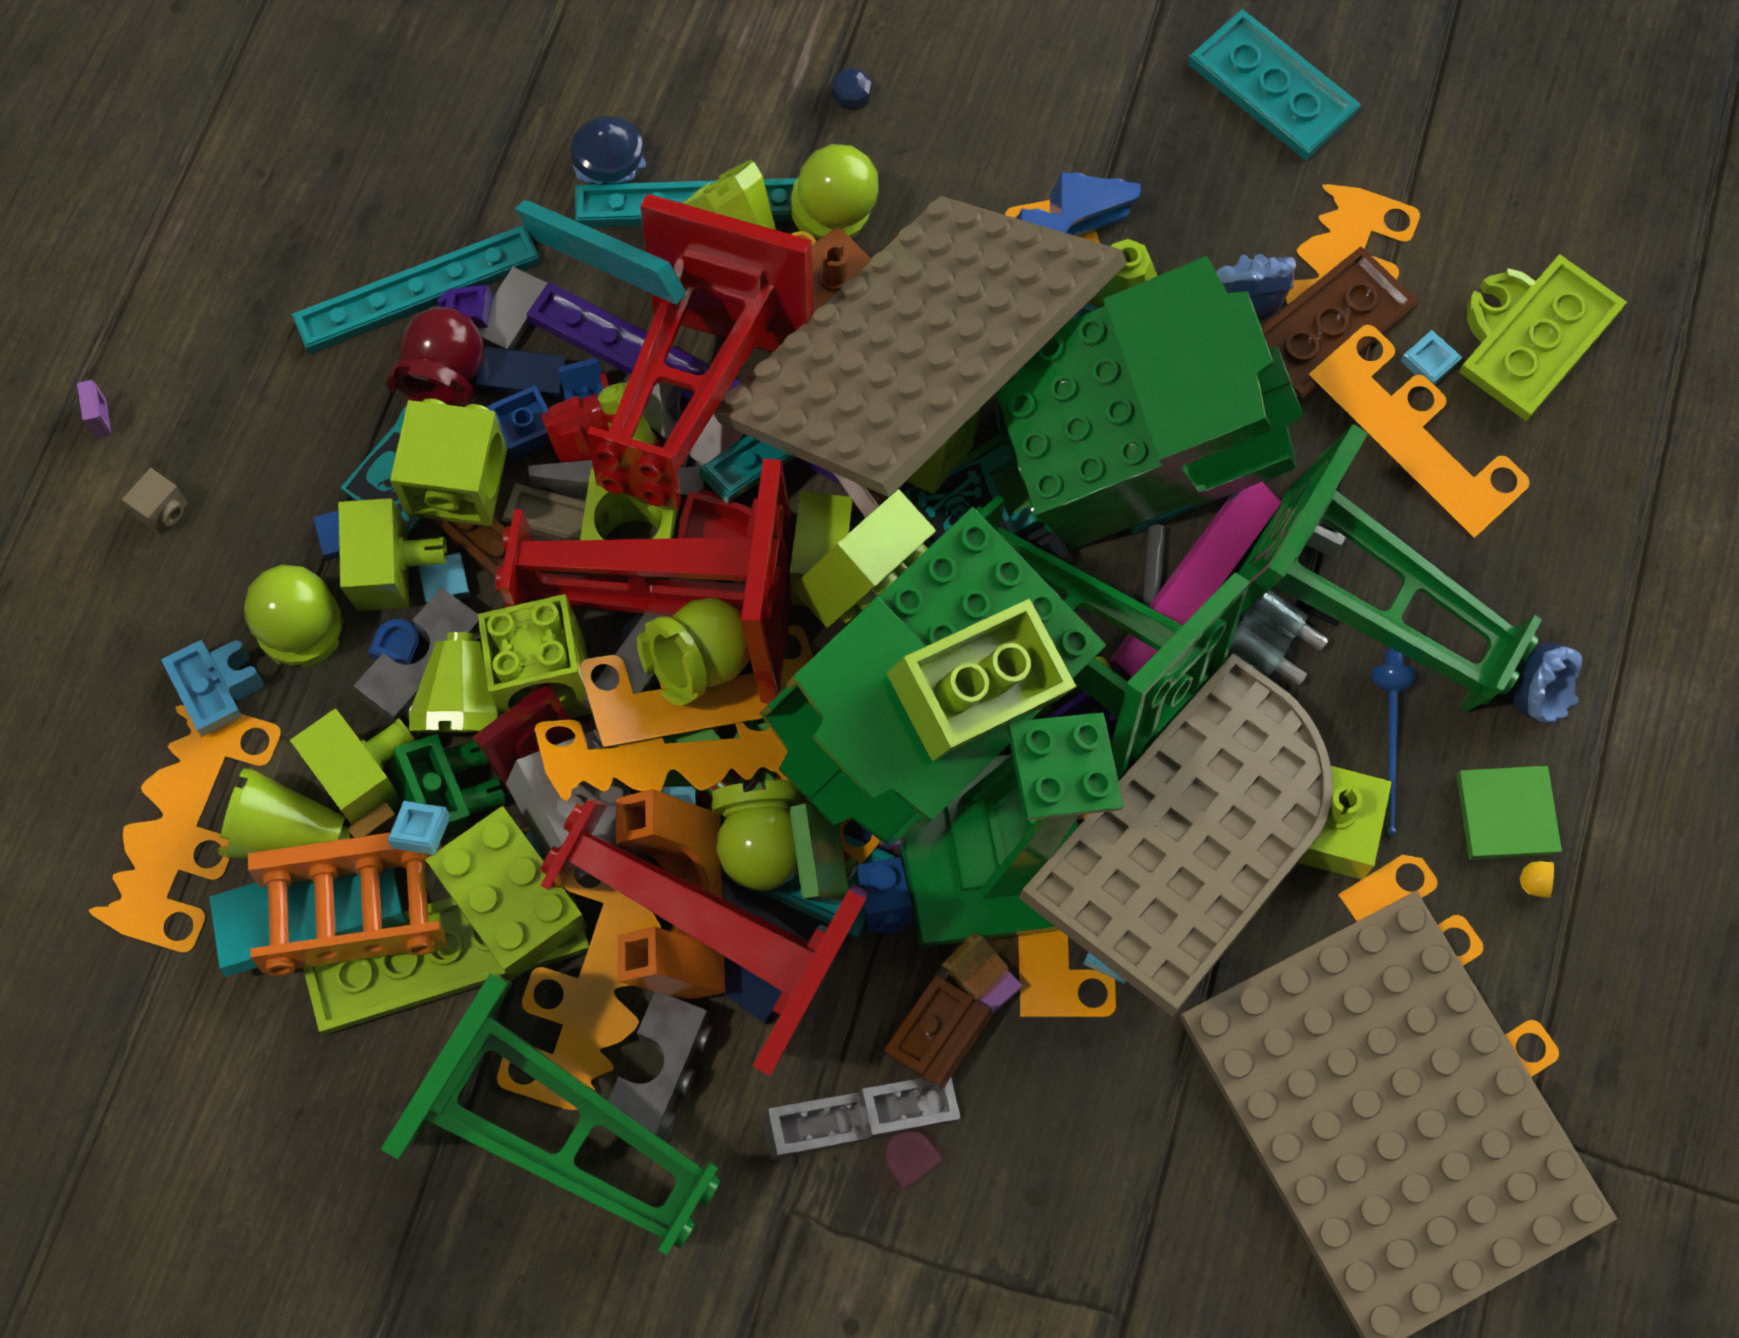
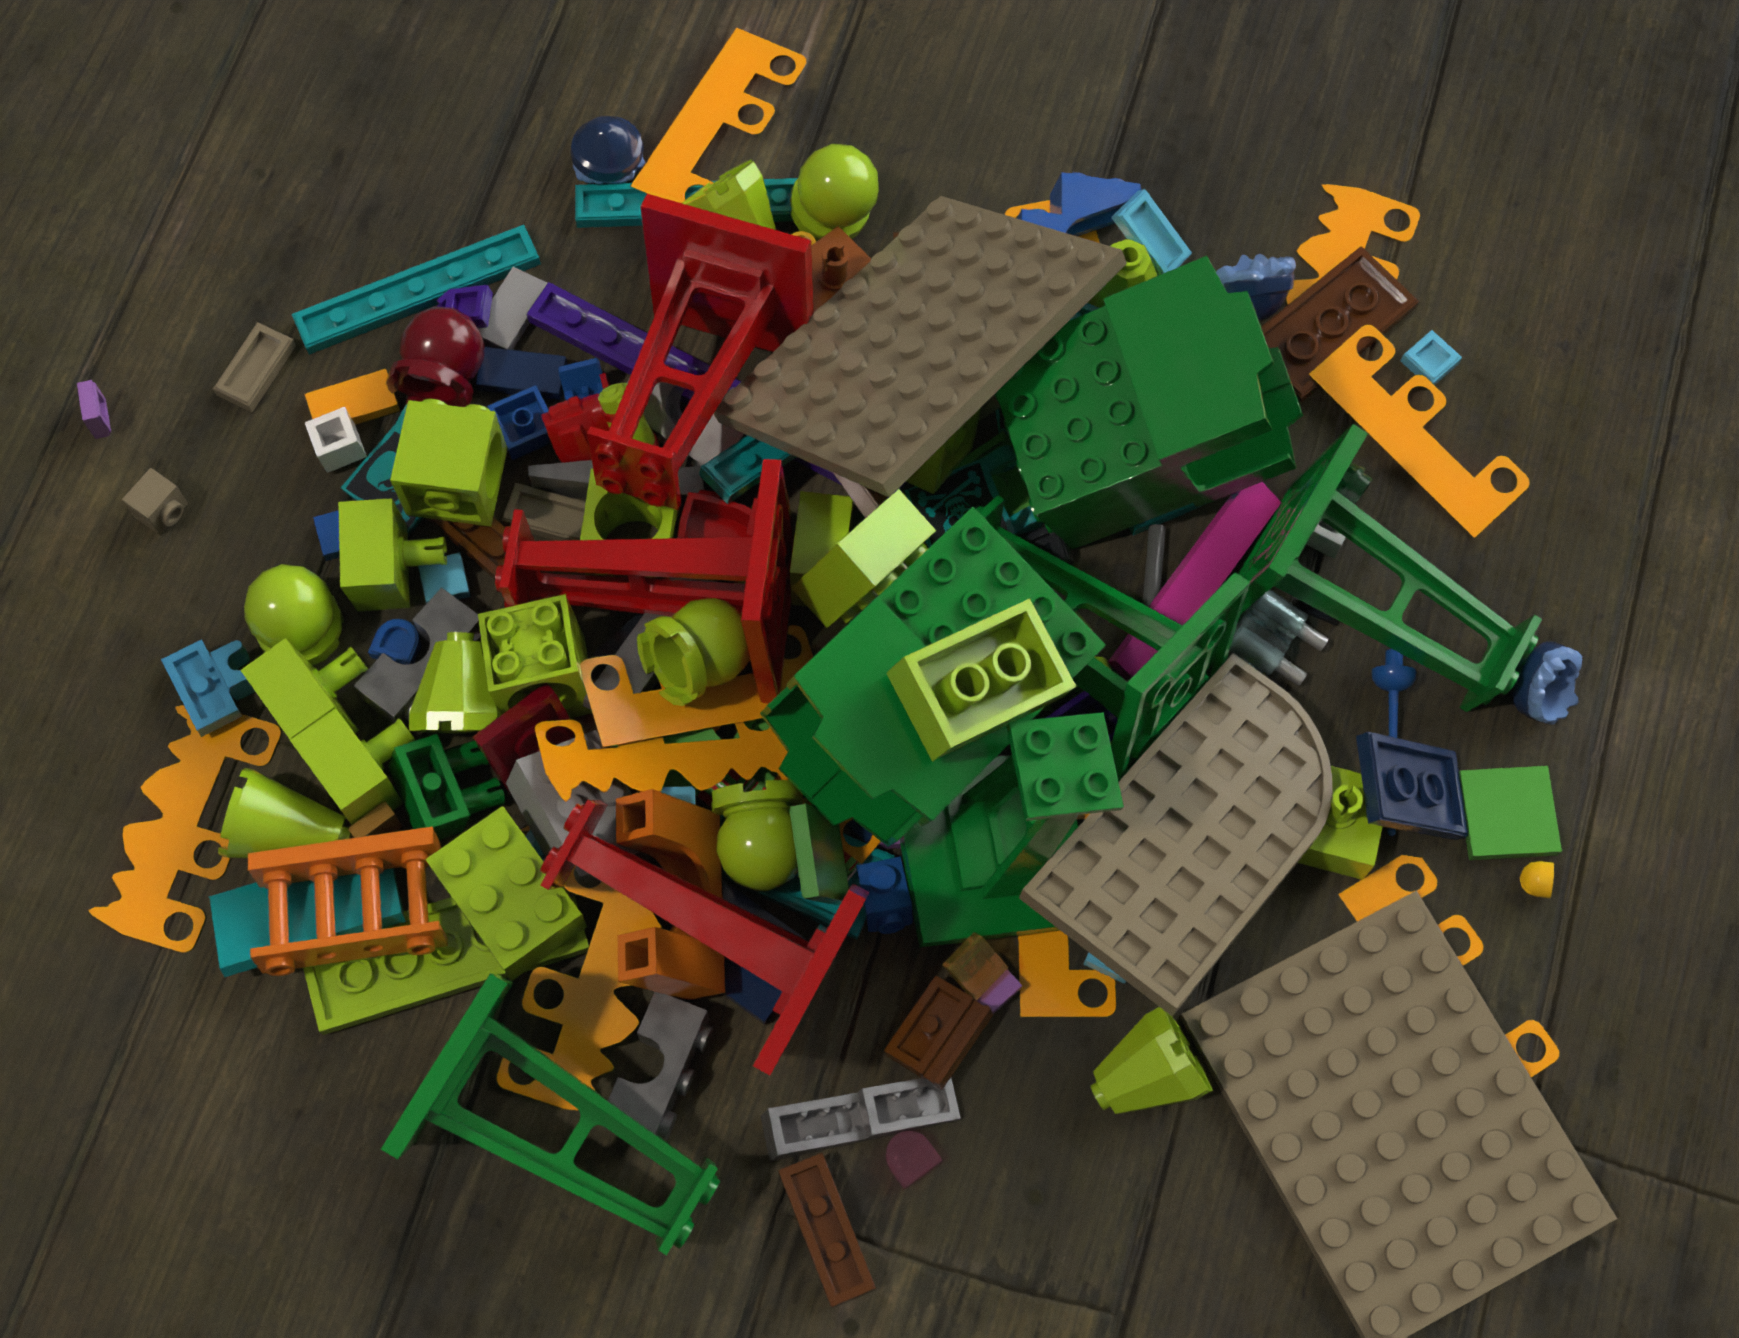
medium azure tile [388,801,450,855] -> none
teal tile [514,200,686,305] -> none
dark blue tile [832,68,872,110] -> none
teal tile [1188,9,1361,161] -> none
lime plate [1459,254,1627,422] -> none
none -> dark tan tile [213,322,296,412]
none -> lime brick [240,638,368,739]
none -> light orange tile [305,369,400,425]
none -> white plate [305,407,367,473]
none -> light orange piece [631,28,806,203]
none -> reddish brown plate [778,1153,876,1308]
none -> lime cone [1090,1007,1213,1114]
none -> medium azure tile [1111,189,1192,276]
none -> dark green plate [1336,464,1373,504]
none -> dark blue tile [1356,732,1468,840]

